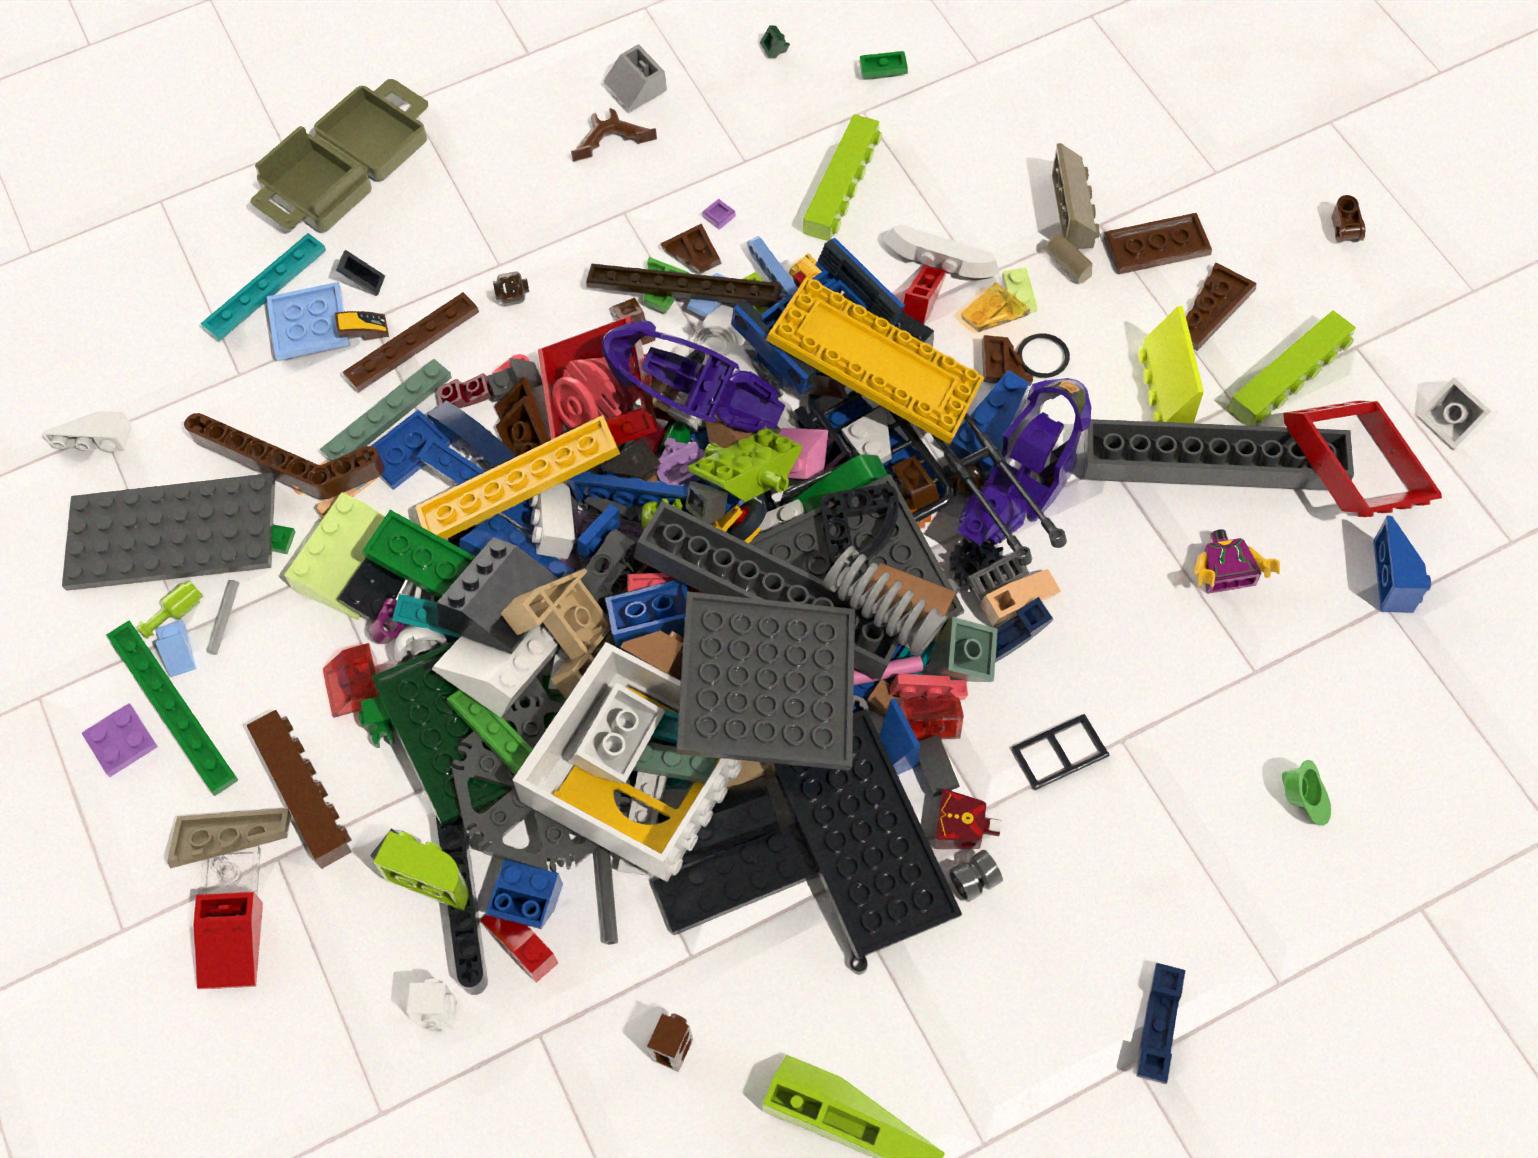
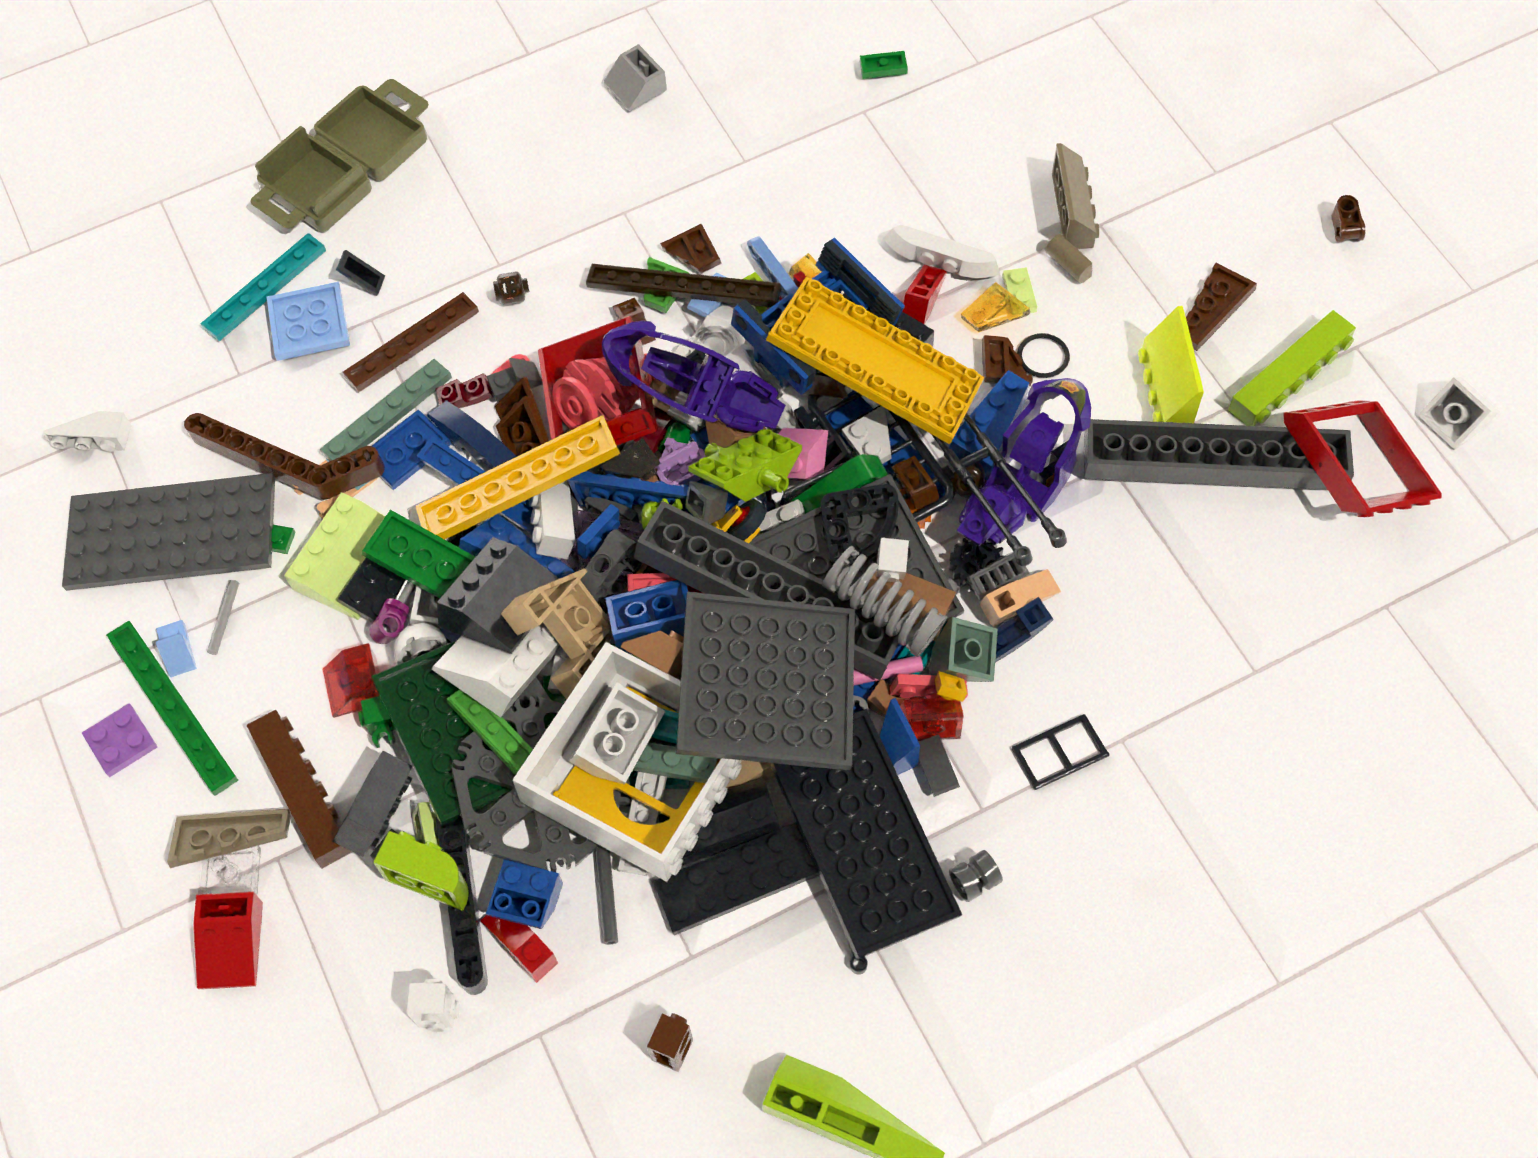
lime piece [137,580,203,639] -> none
slope [334,311,389,340] -> none
teal plate [392,593,462,638] -> none
reddish brown piece [571,108,657,162] -> none
medium lavender tile [702,198,736,230] -> none
dark green tile [760,25,790,59] -> none
lime brick [803,114,882,241] -> none
dark red torso [934,789,1002,849] -> none
reddish brown tile [1103,212,1213,275] -> none
dark blue slope [1136,962,1186,1084] -> none
torso [1193,529,1280,594] -> none
bright green piece [1281,759,1331,826] -> none
blue slope [1373,515,1431,613] -> none
none -> black brick [332,750,413,857]
none -> yellowish green plate [412,802,440,846]
none -> white slope [877,538,909,582]
none -> yellow plate [934,671,967,702]

